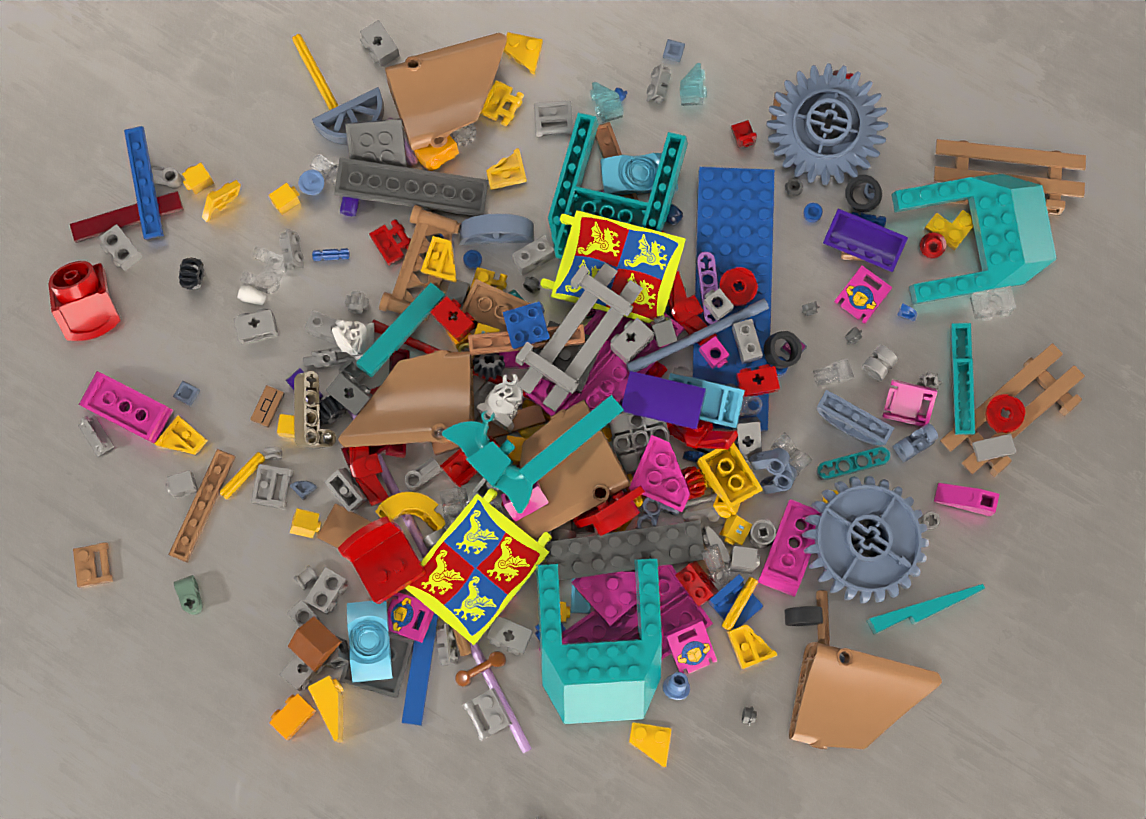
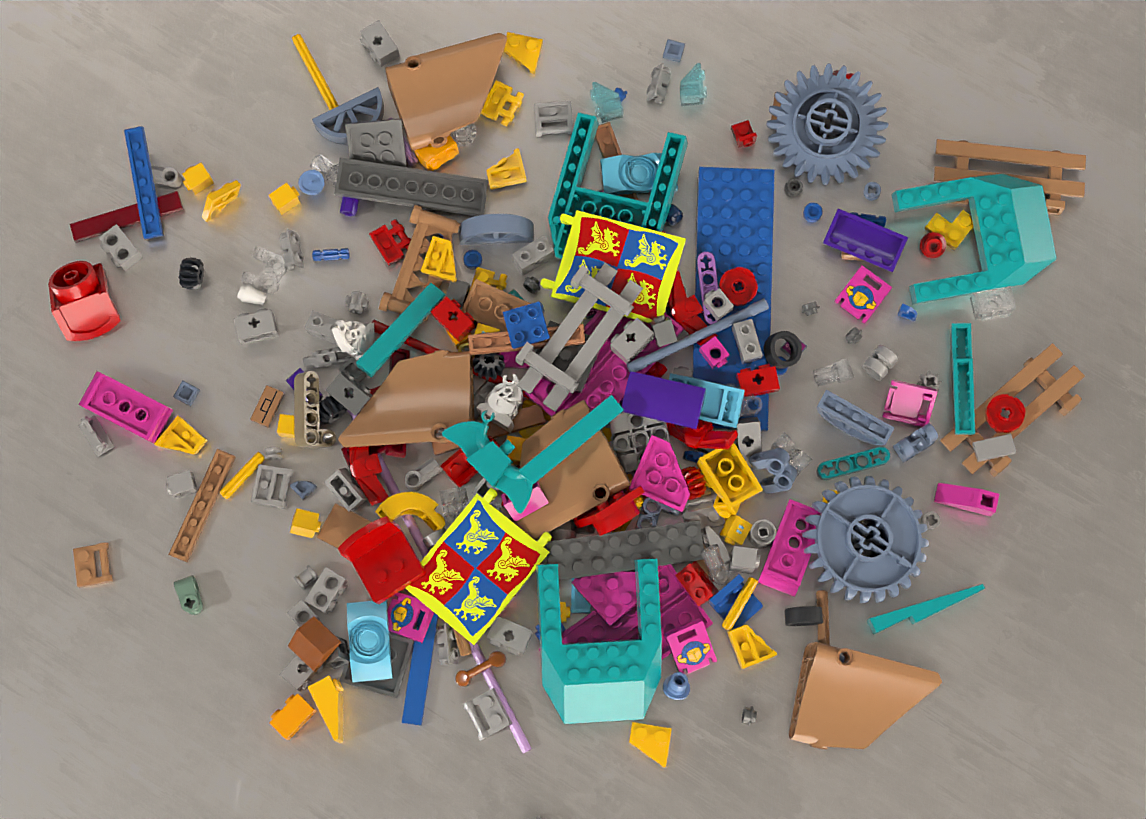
black tyre [845,175,882,212] -> none

